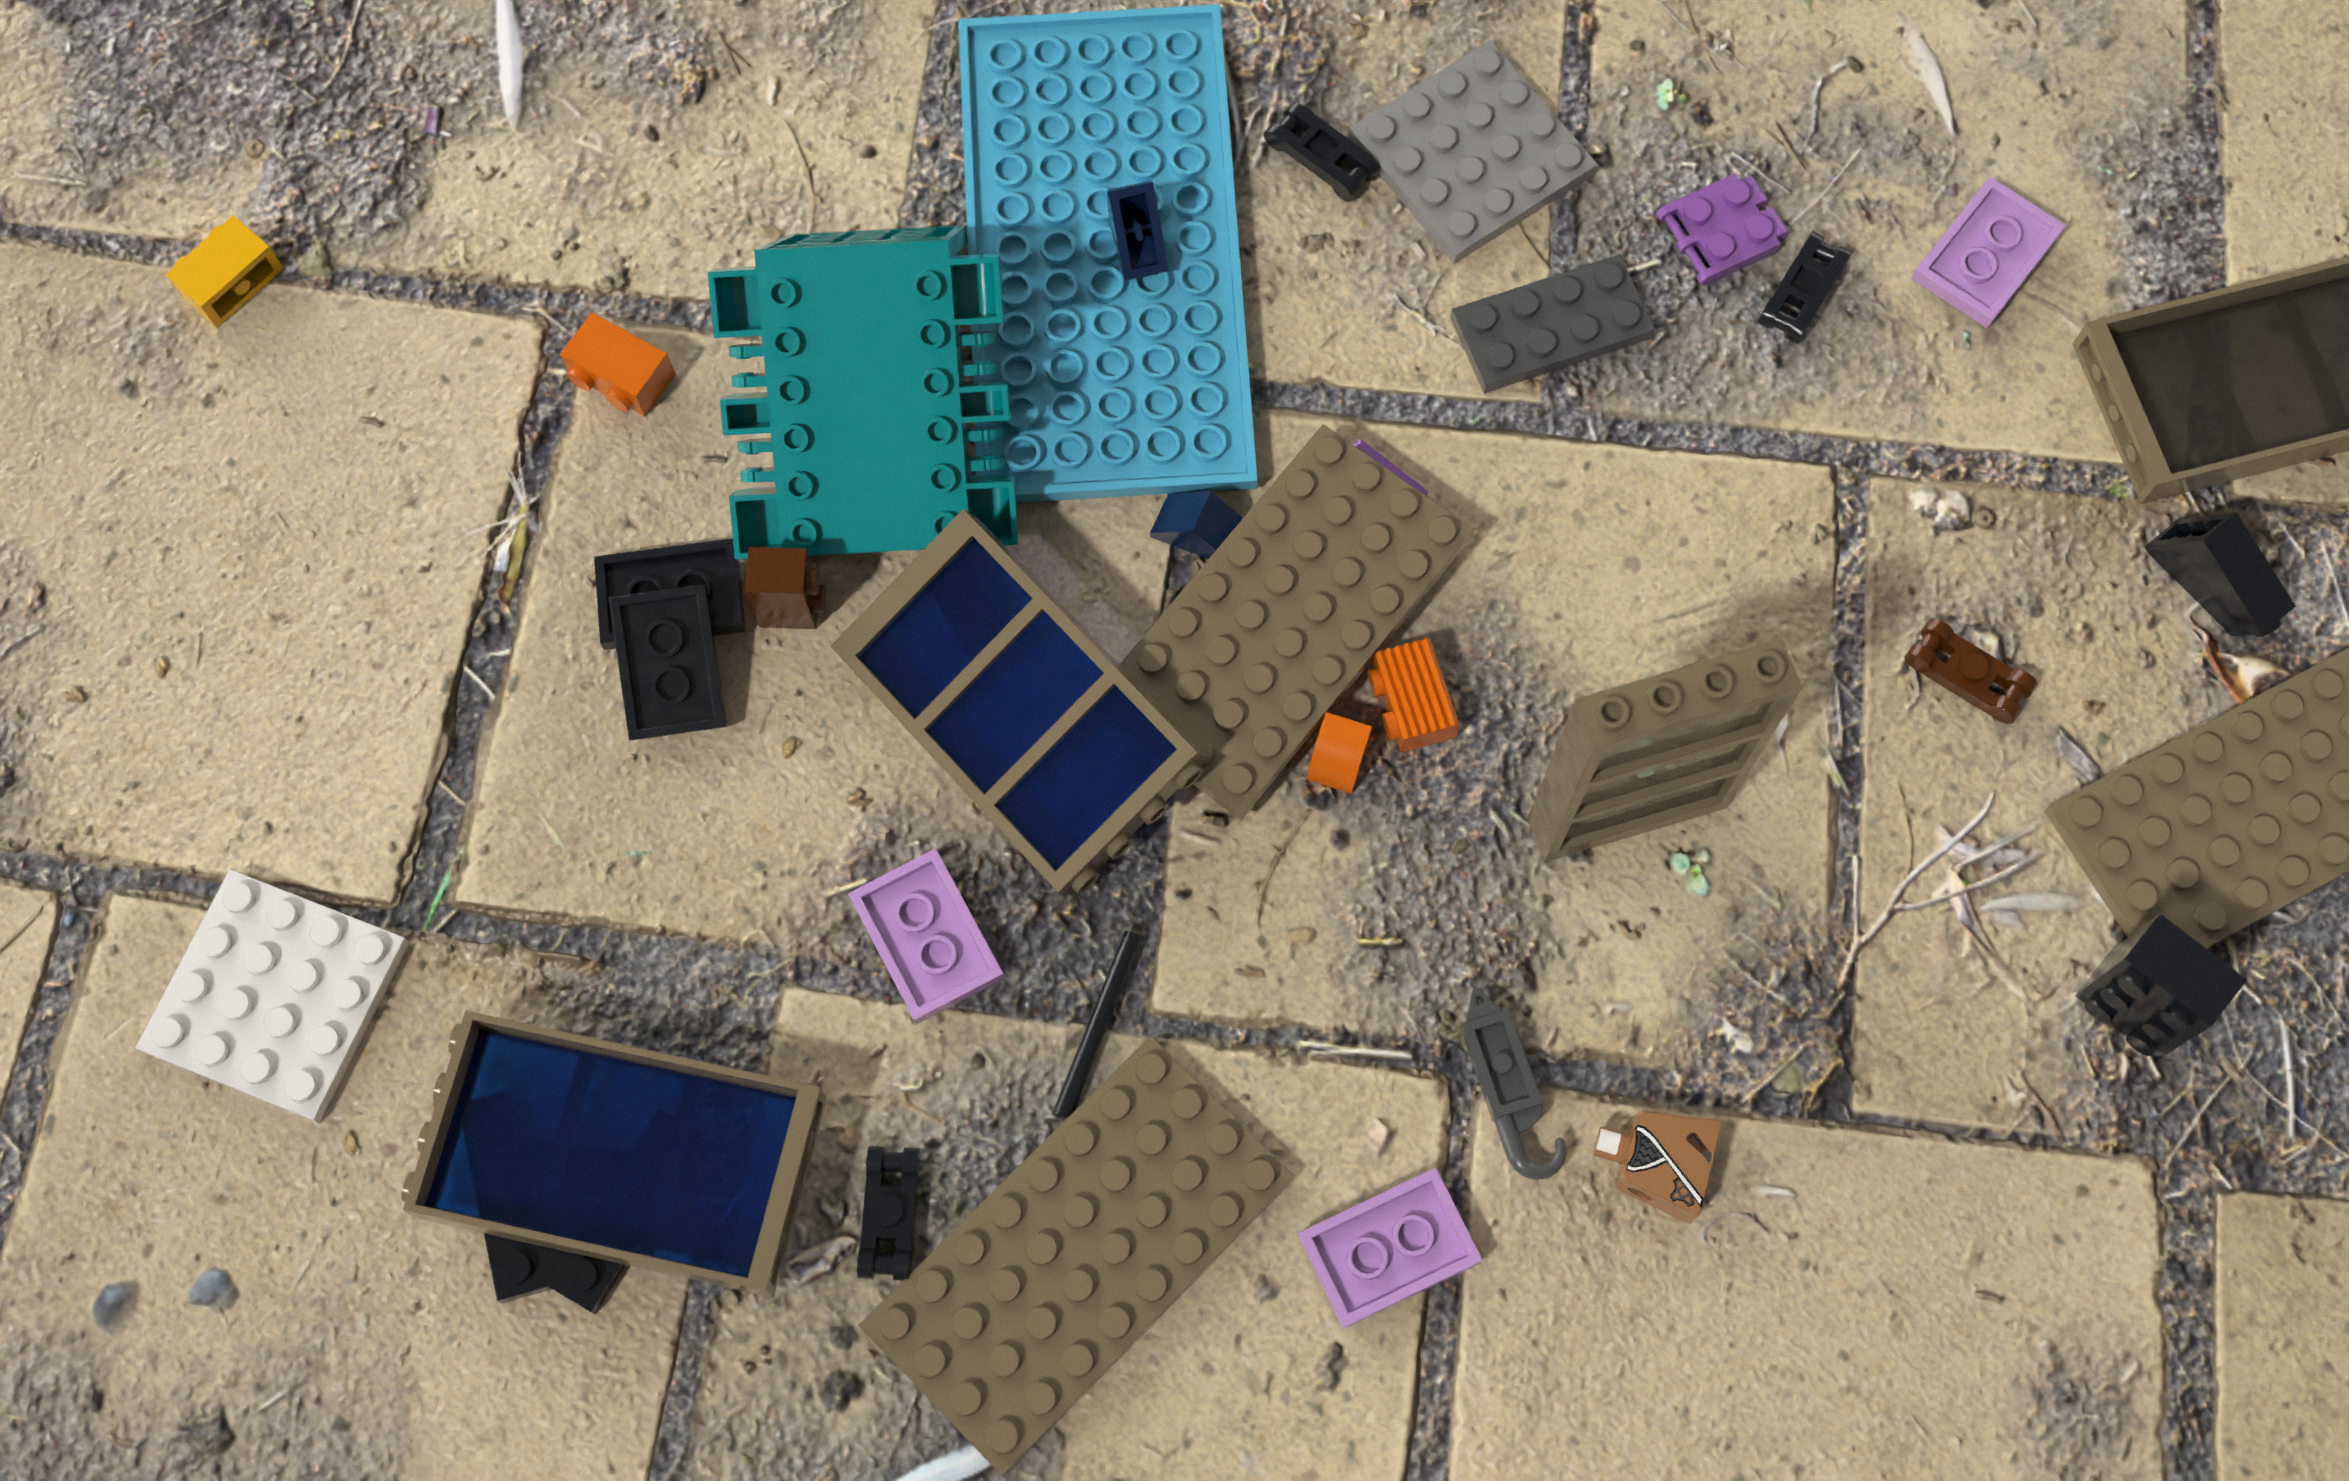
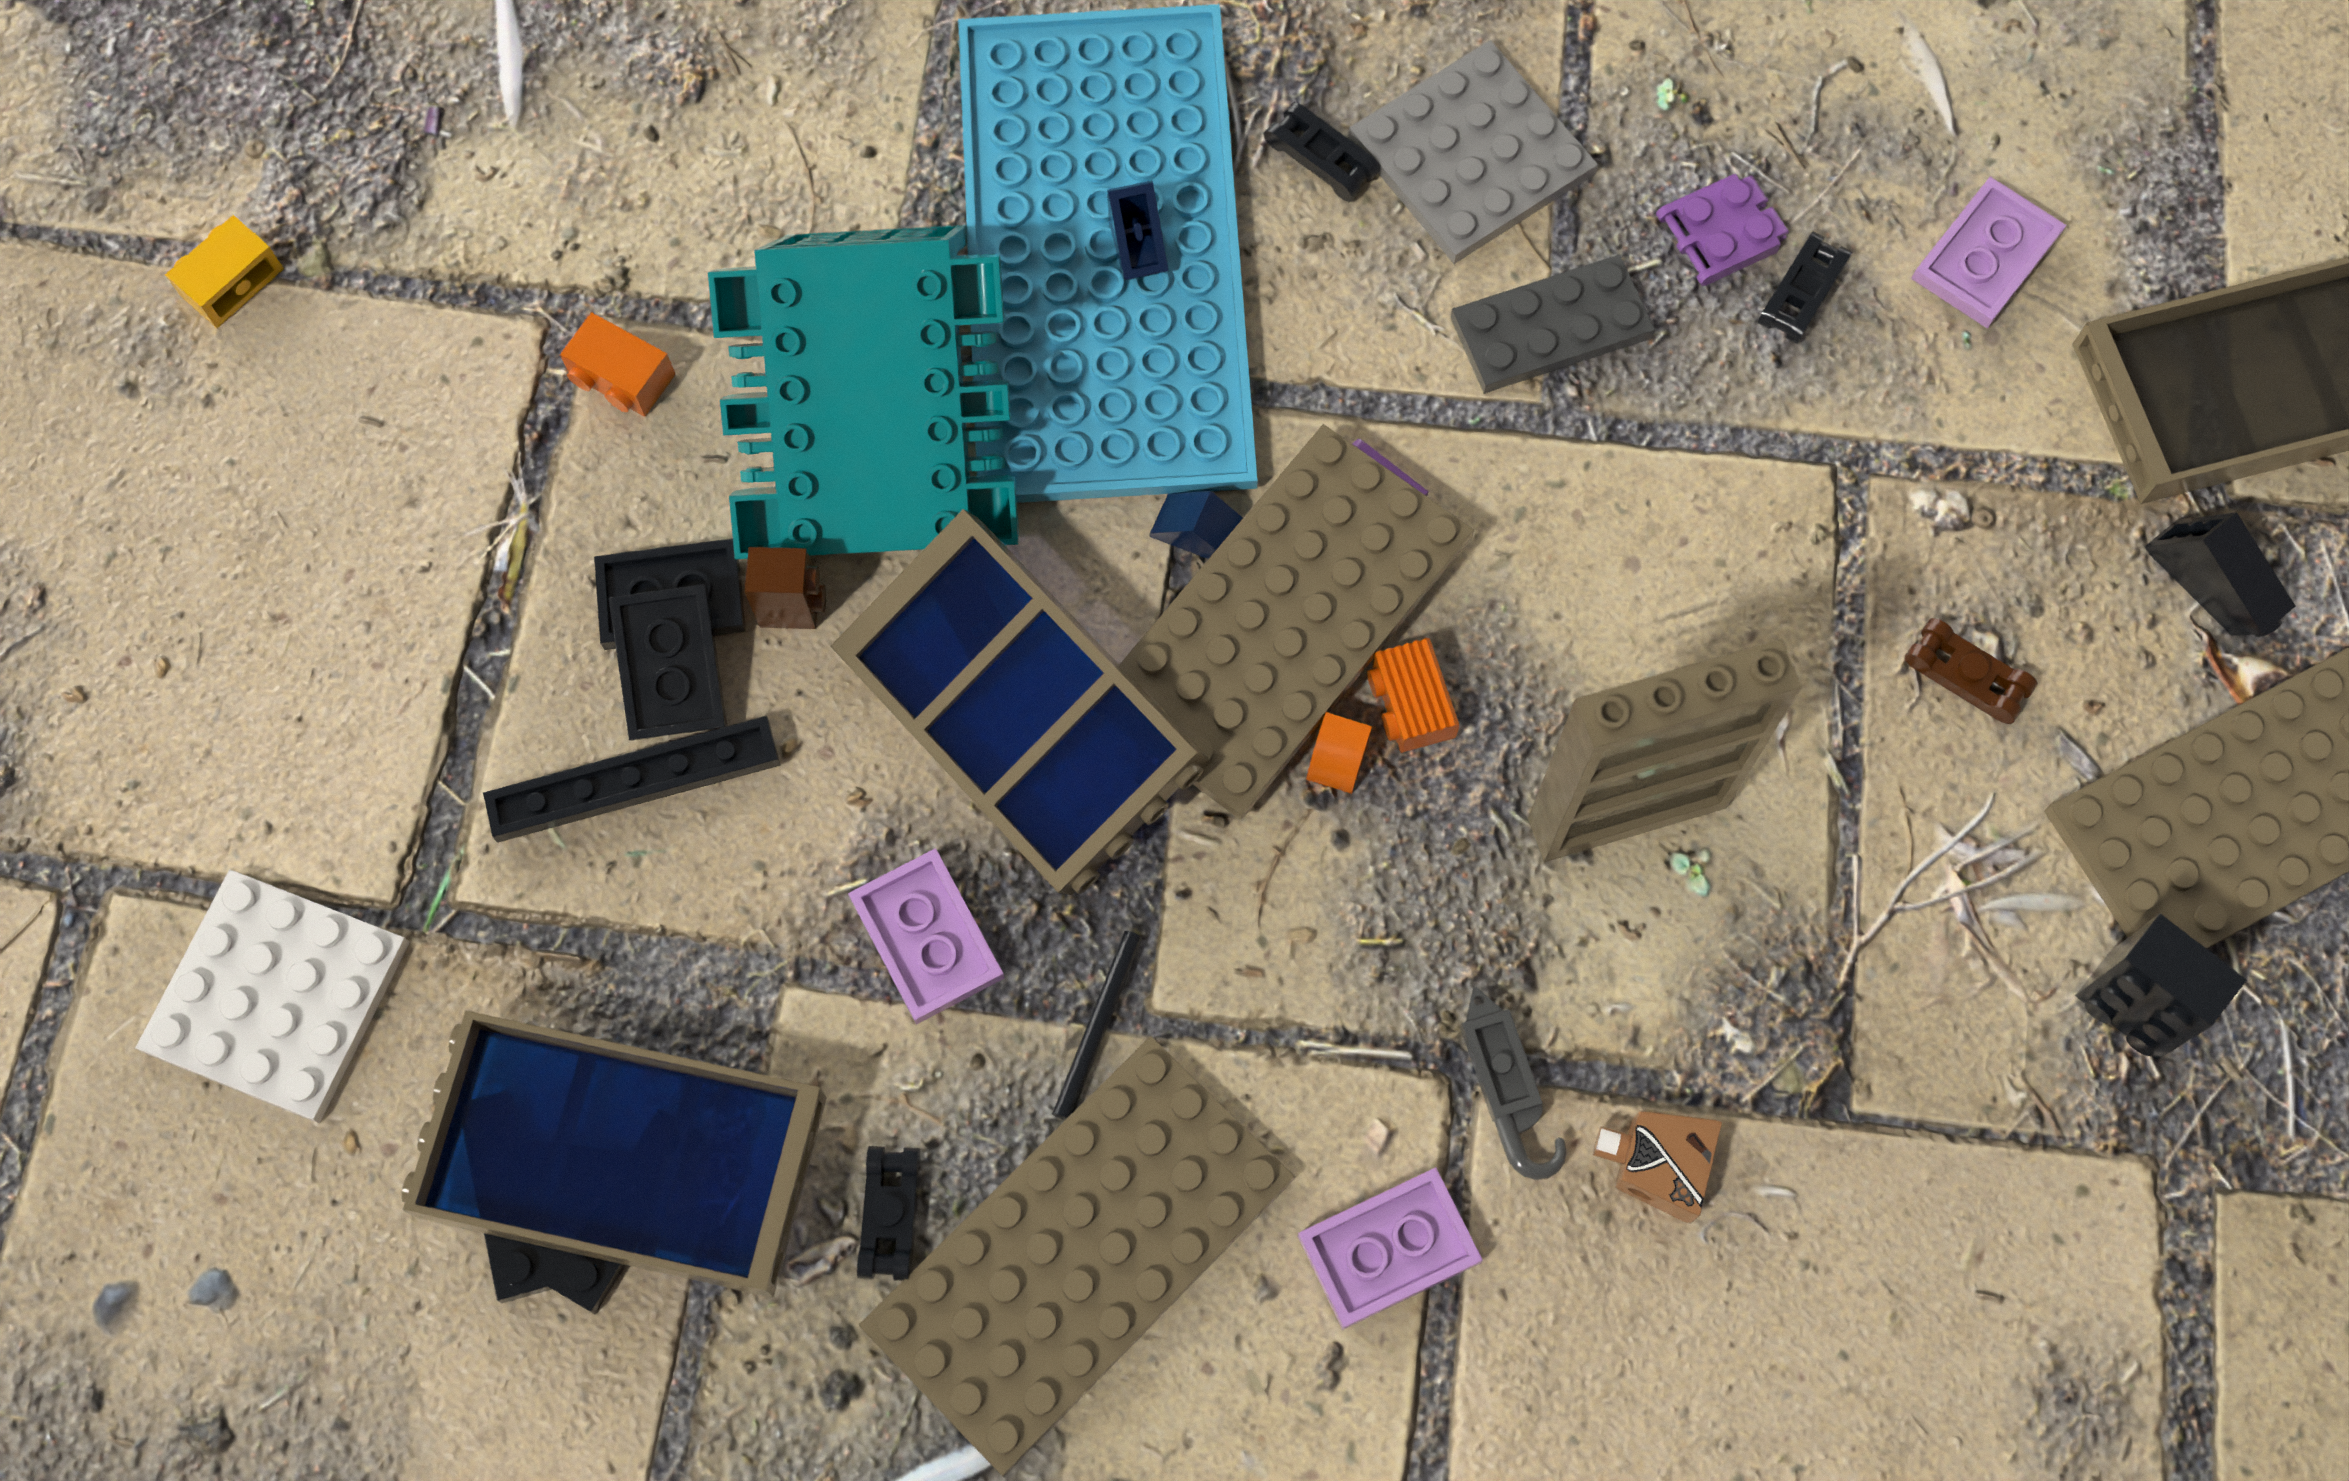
none -> black plate [483,716,781,843]

